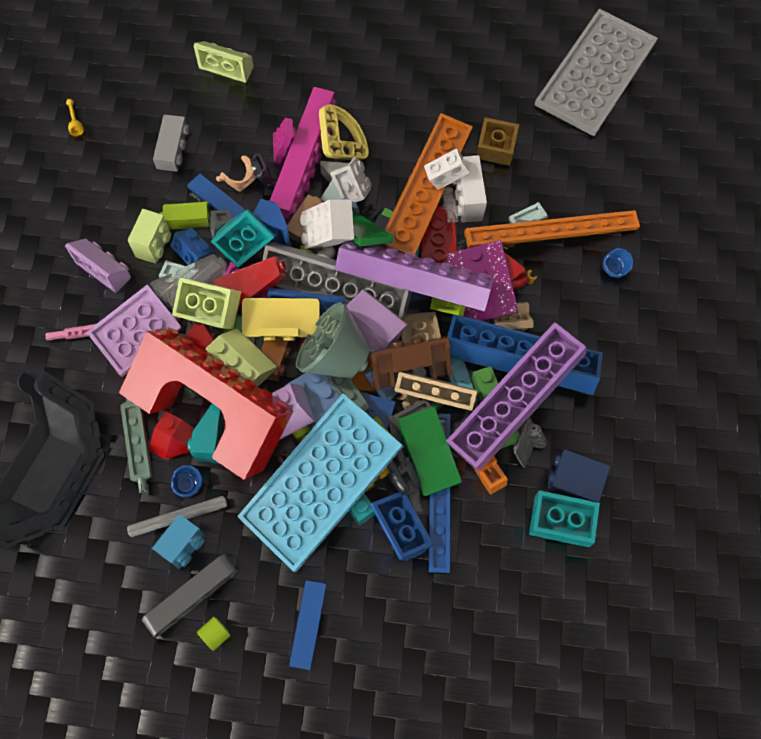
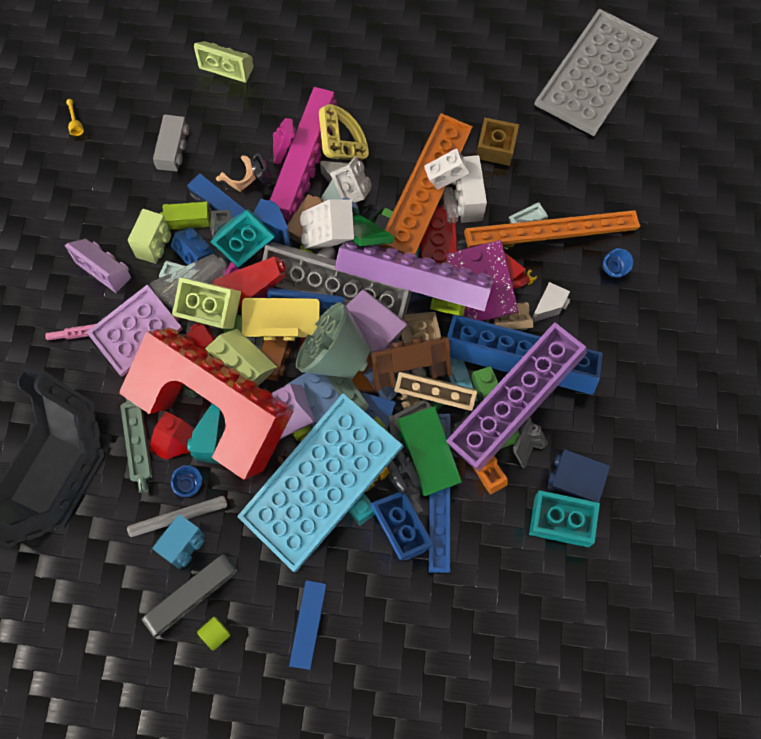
none -> white slope [532,282,570,321]

